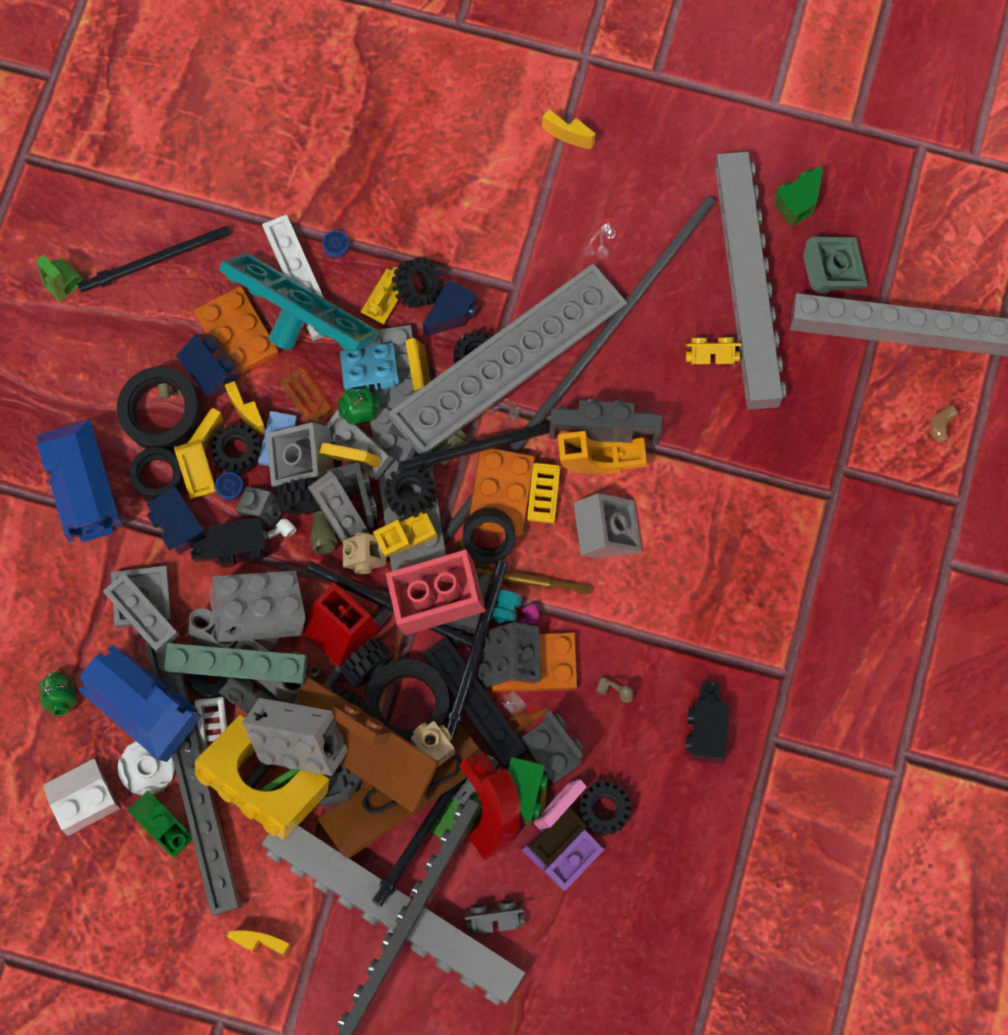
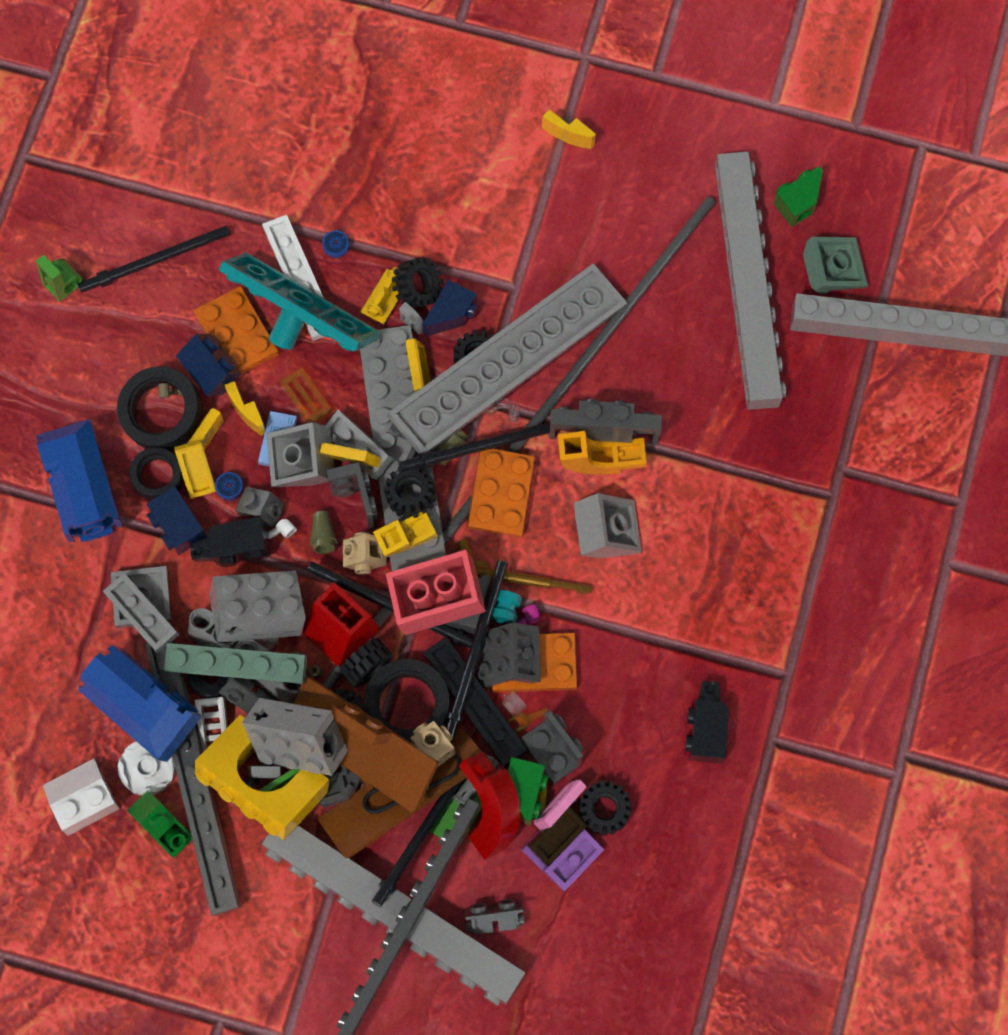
green head [38,672,77,716] -> none
black tyre [210,422,261,475] -> none
yellow slope [227,931,291,957] -> none
black tyre [277,479,322,515] -> none
light grey plate [308,471,369,544] -> none
green head [337,387,379,425] -> none
medium azure hinge [340,343,399,391] -> none
black tyre [463,508,515,563] -> none
yellow slope [527,463,560,524] -> none
clear piece [583,223,616,260] -> none
dark tan piece [596,678,633,703] -> none
yellow hinge [685,337,741,365] -> none
medium nougat arm [930,405,958,443] -> none
none -> light grey tile [247,766,280,778]
none -> light grey tile [399,302,424,334]

